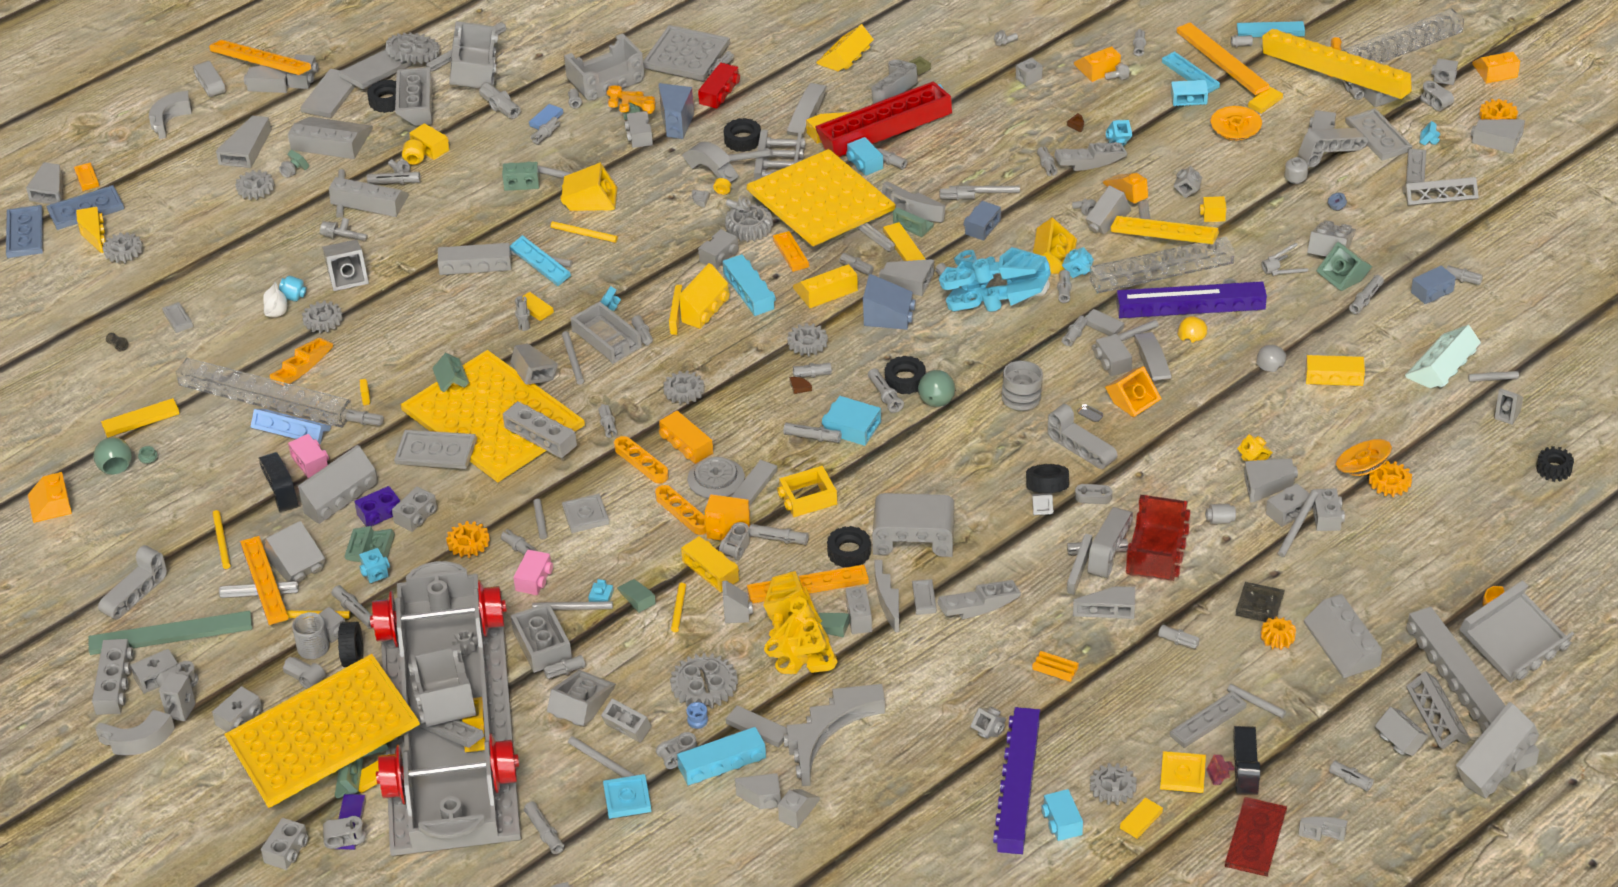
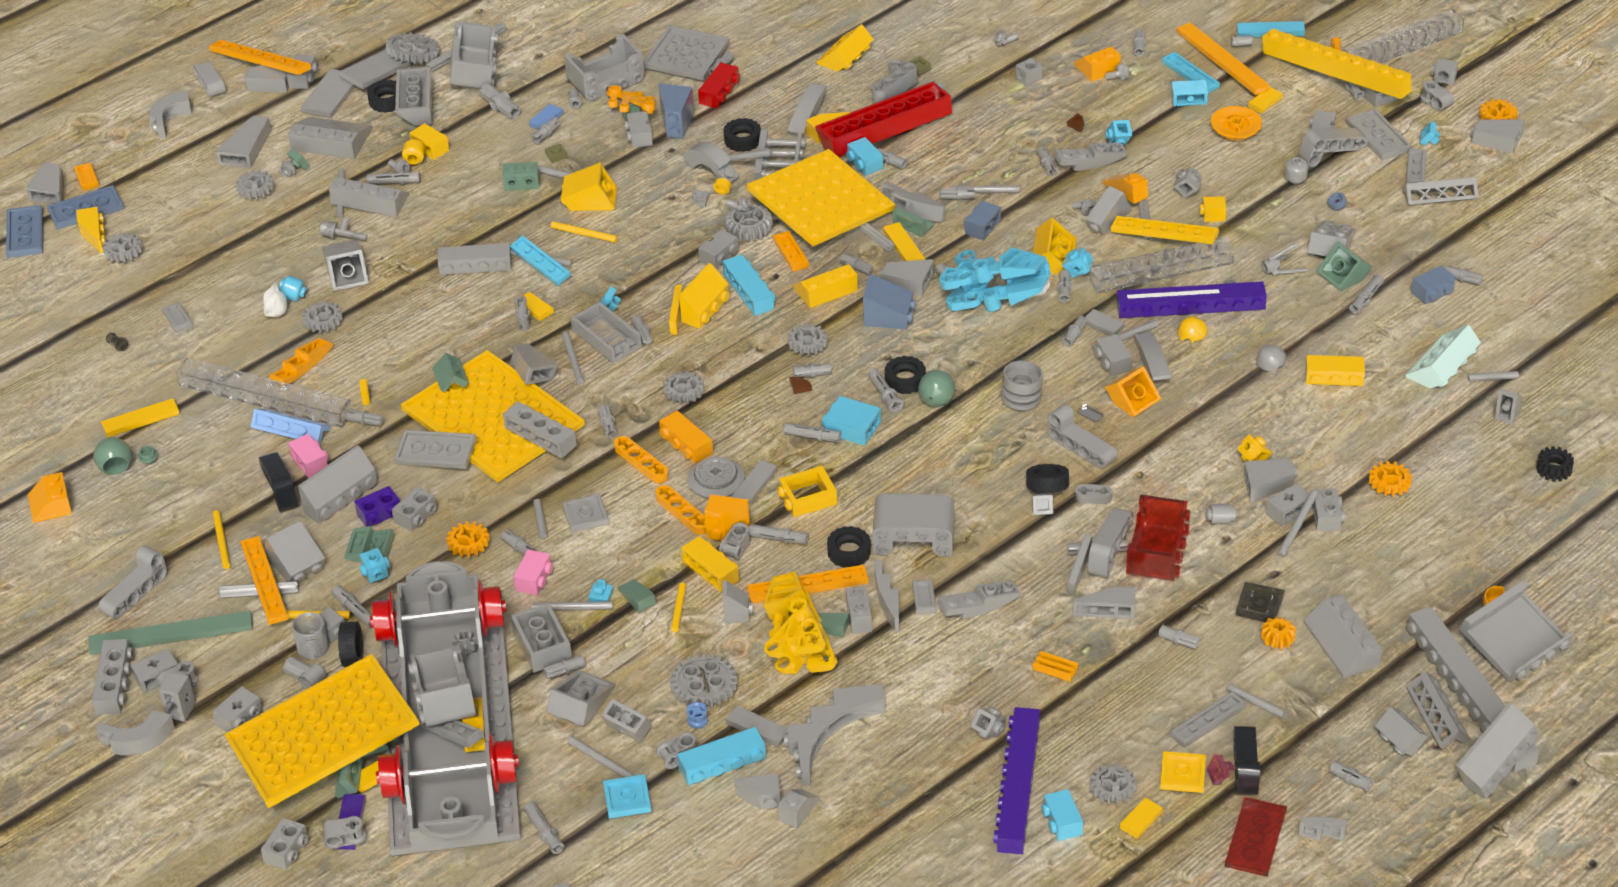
light orange piece [1336,439,1392,476] -> none
light orange slope [1472,51,1520,84] -> none
none -> olive plate [545,144,568,163]

